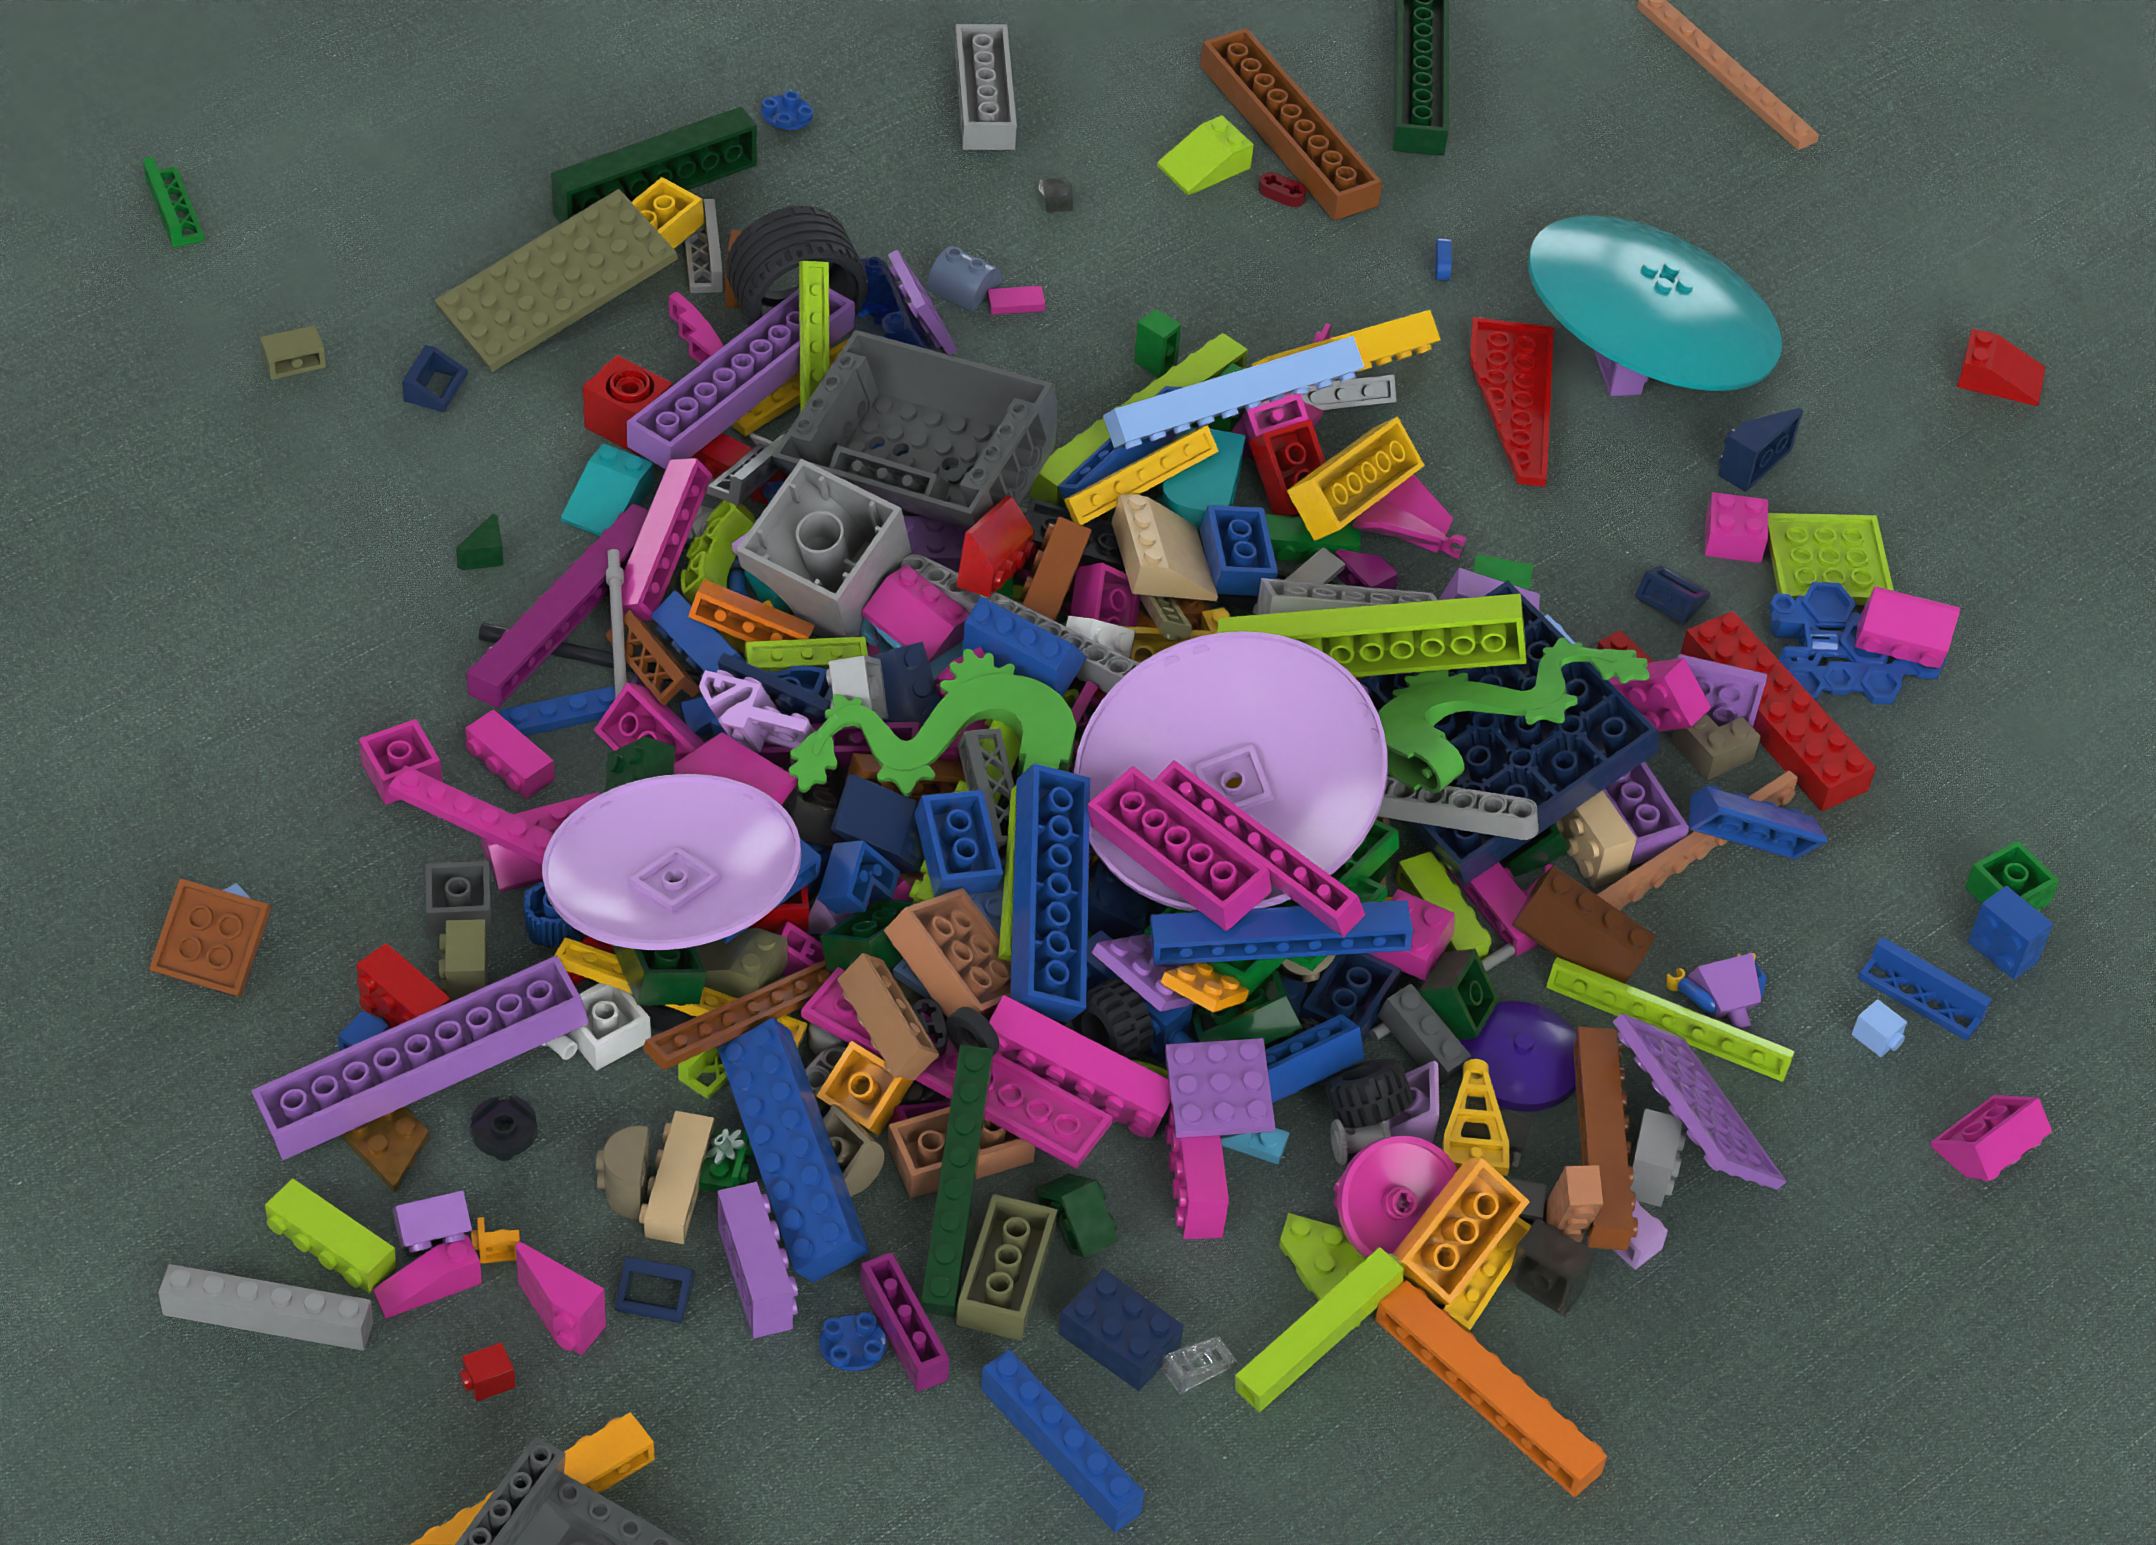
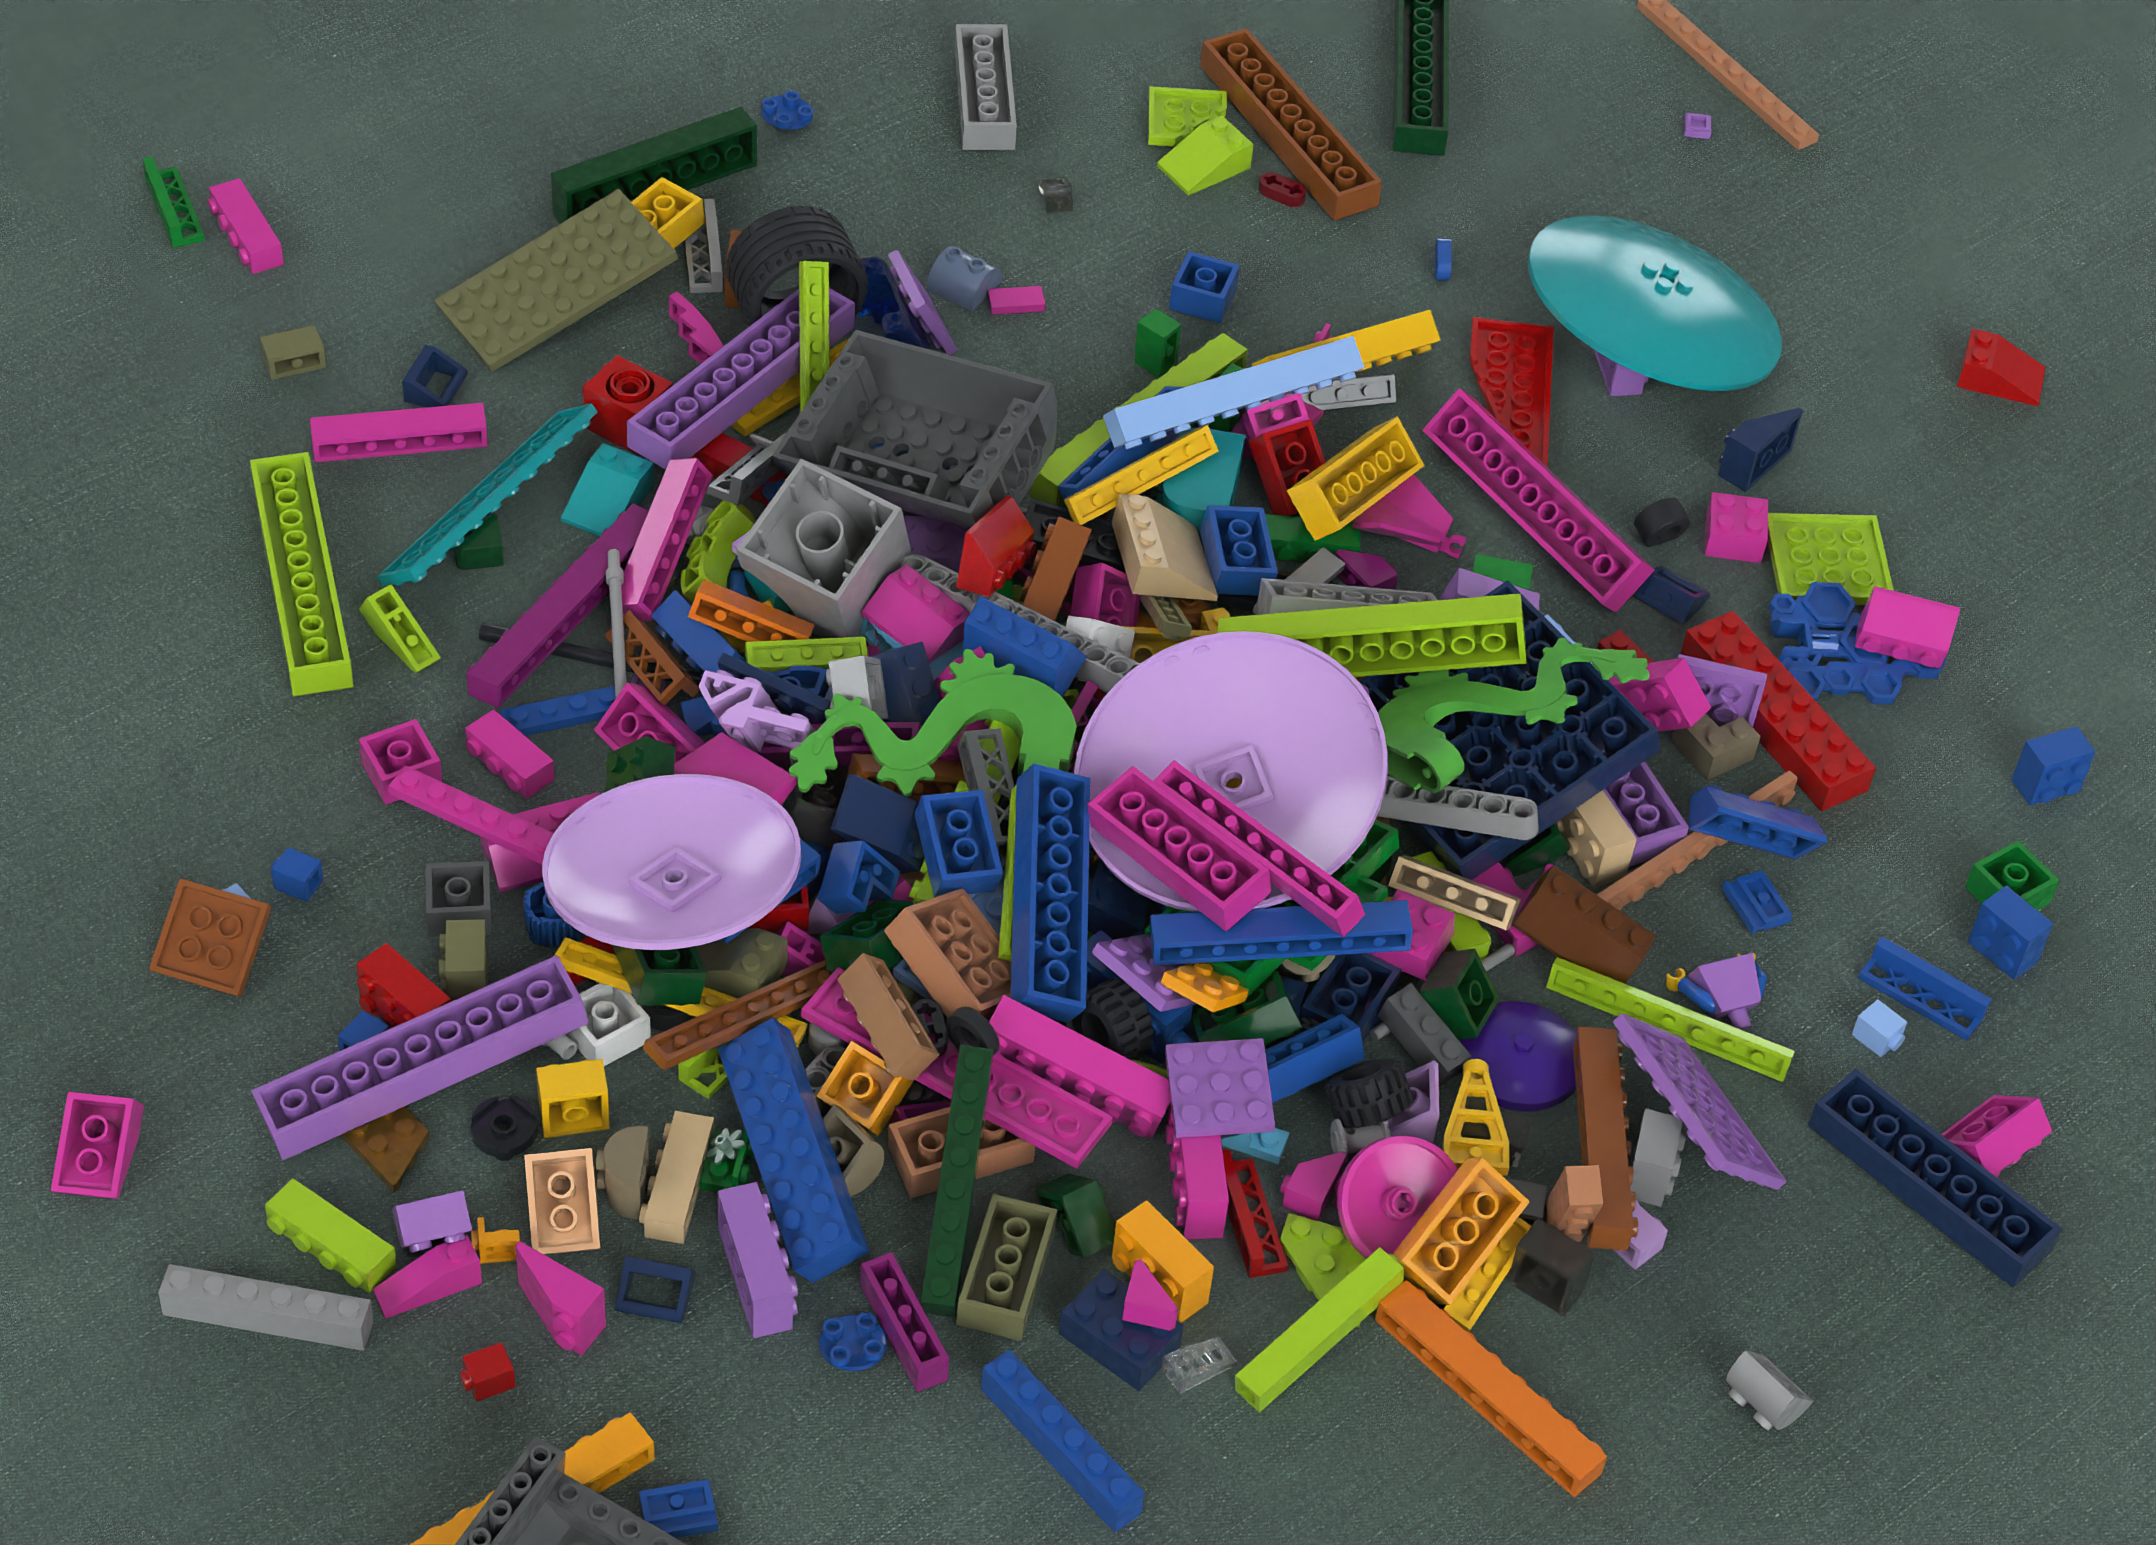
none -> dark pink slope [51,1092,144,1199]
none -> dark pink brick [207,178,284,274]
none -> lime brick [250,452,354,696]
none -> blue brick [271,847,323,902]
none -> dark pink brick [310,403,488,462]
none -> lime slope [359,584,441,674]
none -> teal plate [376,403,598,586]
none -> light nougat slope [524,1148,601,1255]
none -> yellow brick [536,1059,610,1138]
none -> blue plate [639,1479,718,1538]
none -> light orange brick [1112,1200,1214,1323]
none -> dark pink slope [1122,1259,1178,1331]
none -> lime plate [1148,86,1227,147]
none -> blue brick [1169,251,1240,323]
none -> red fence [1222,1149,1288,1278]
none -> dark pink slope [1280,1152,1347,1221]
none -> tan brick [1388,855,1521,930]
none -> dark pink brick [1422,388,1655,613]
none -> black tyre [1634,497,1691,547]
none -> medium lavender tile [1684,113,1711,139]
none -> blue plate [1721,870,1793,935]
none -> light grey brick [1726,1350,1814,1430]
none -> dark blue brick [1808,1068,2062,1287]
none -> blue brick [2011,726,2096,805]

